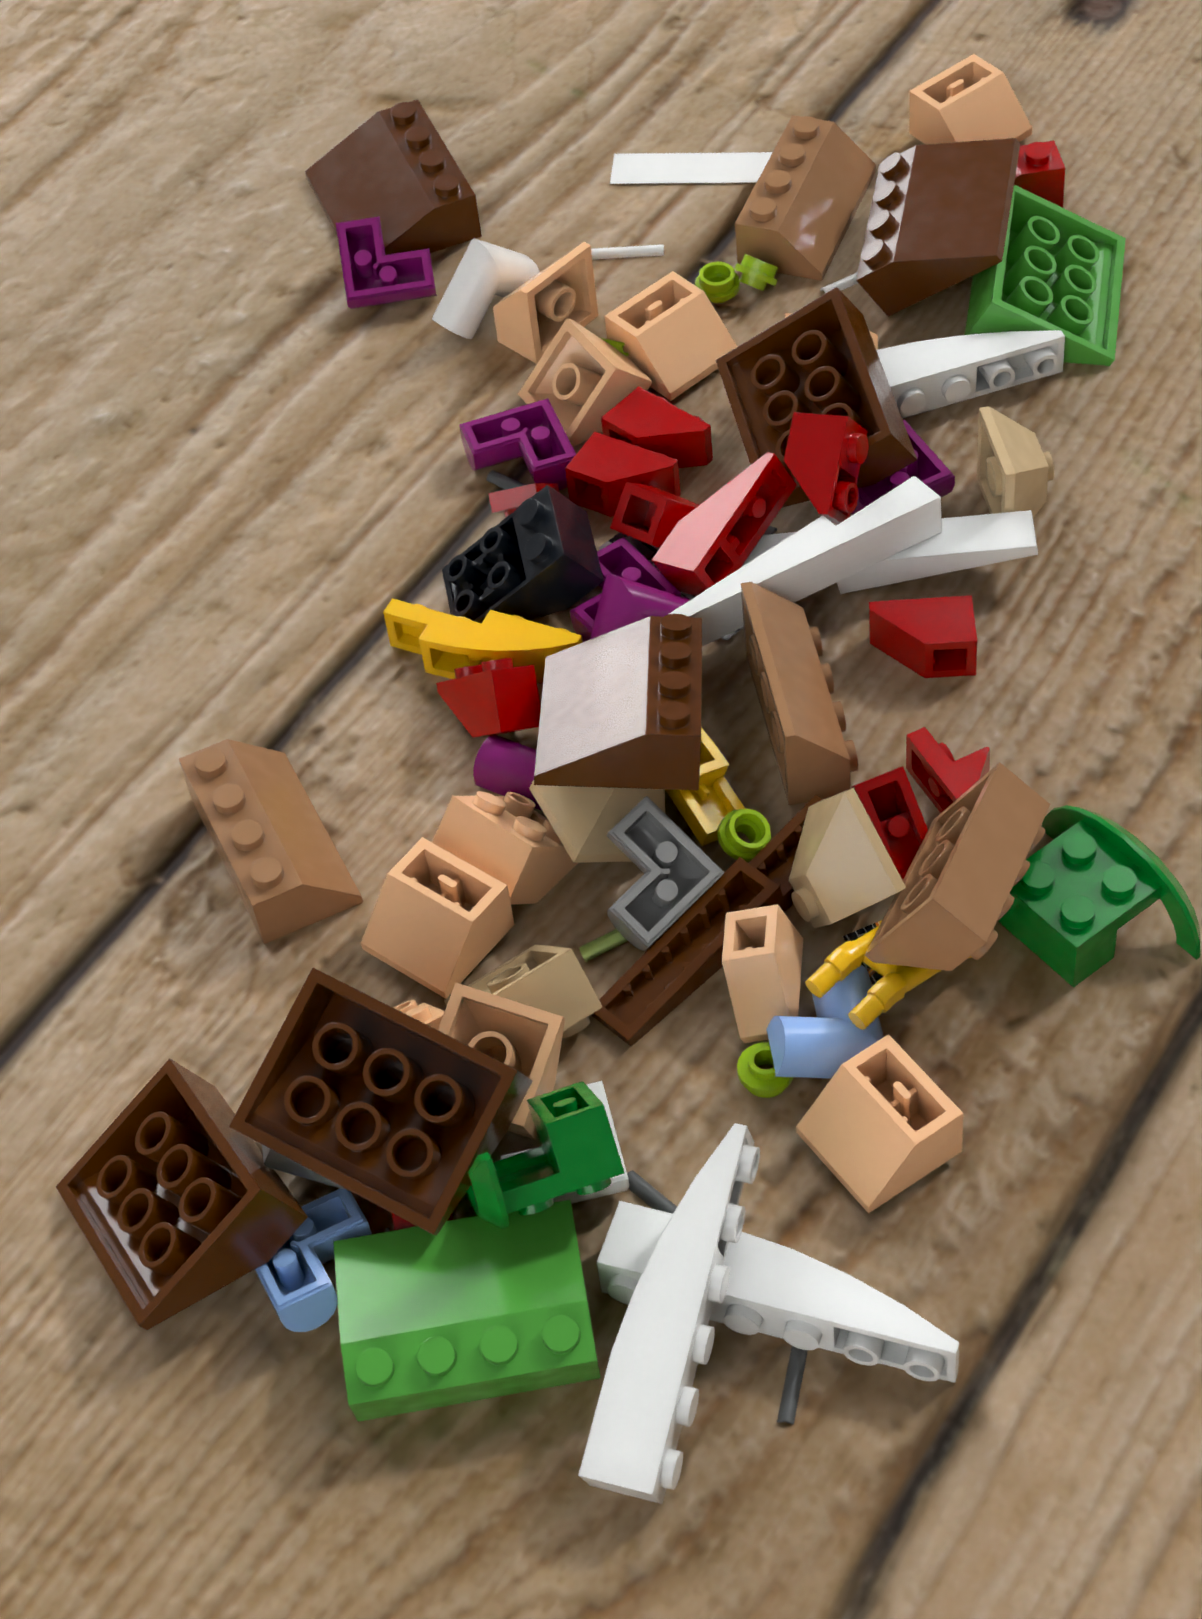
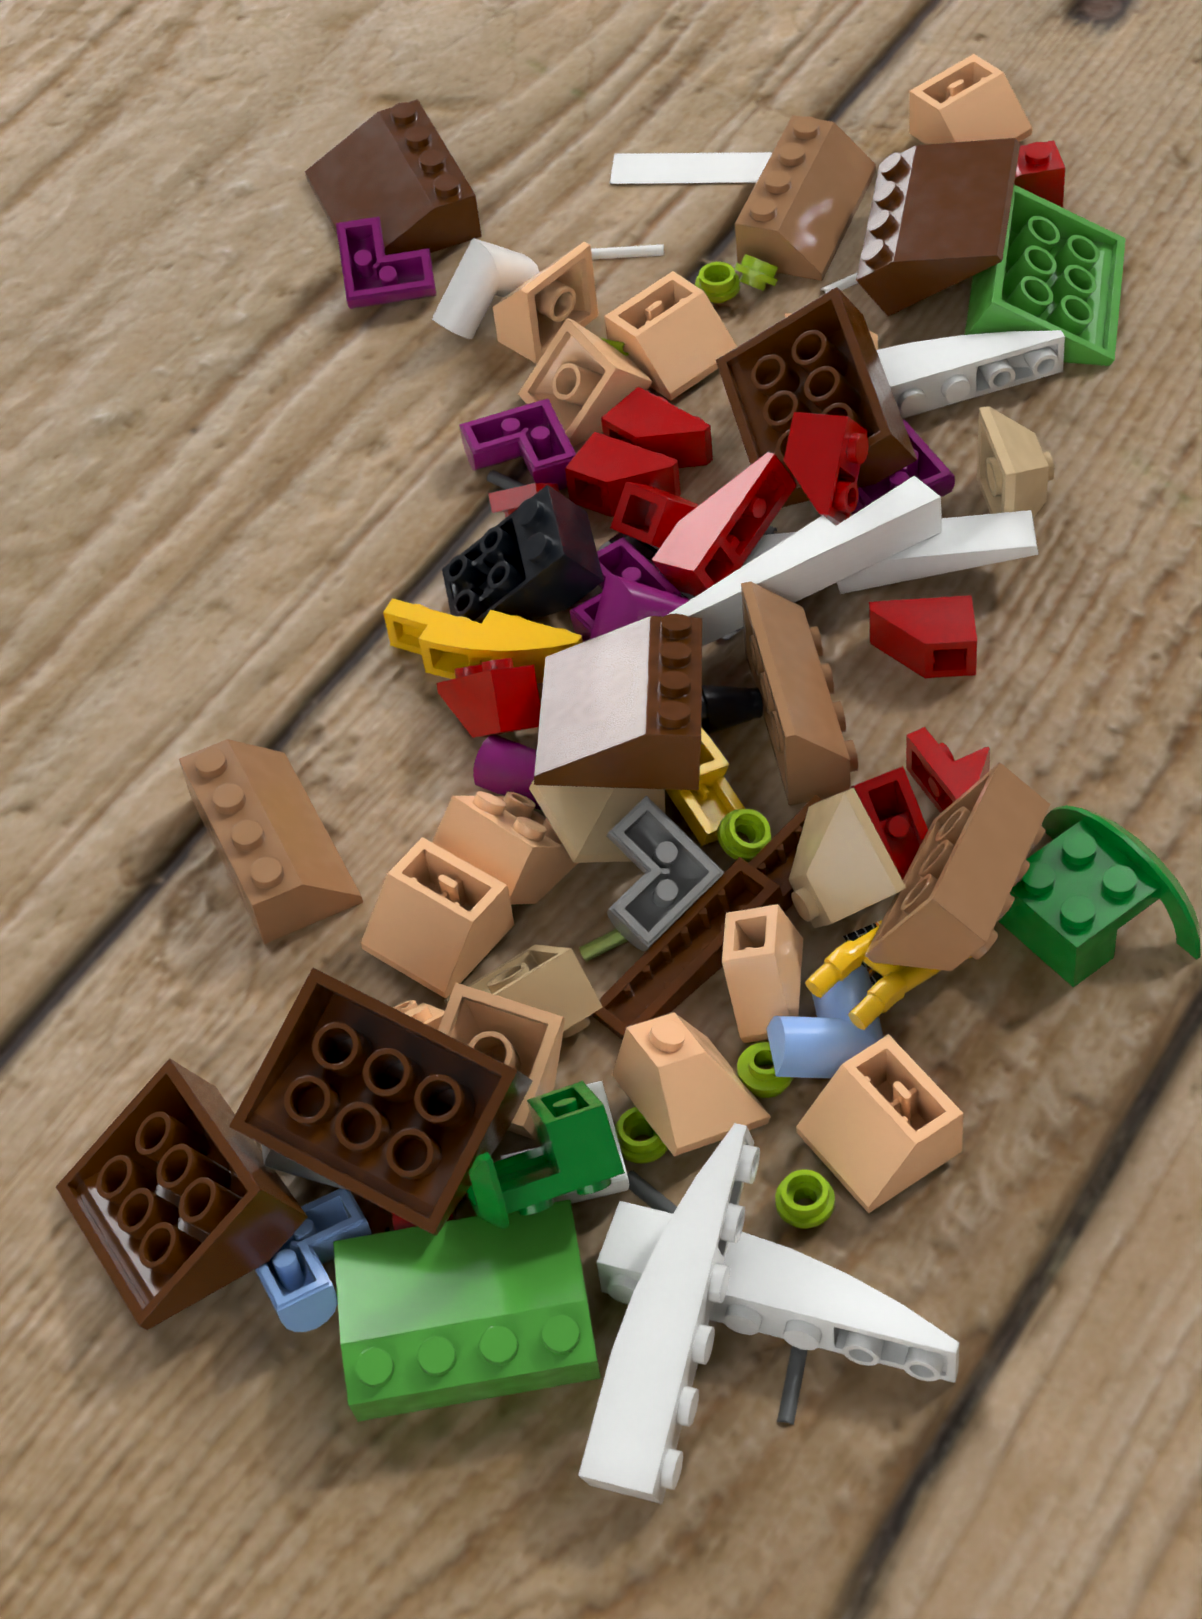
none -> light nougat slope [612,1012,771,1157]
none -> lime plate [614,1107,668,1163]
none -> black cone [701,685,763,735]
none -> lime plate [775,1169,835,1228]

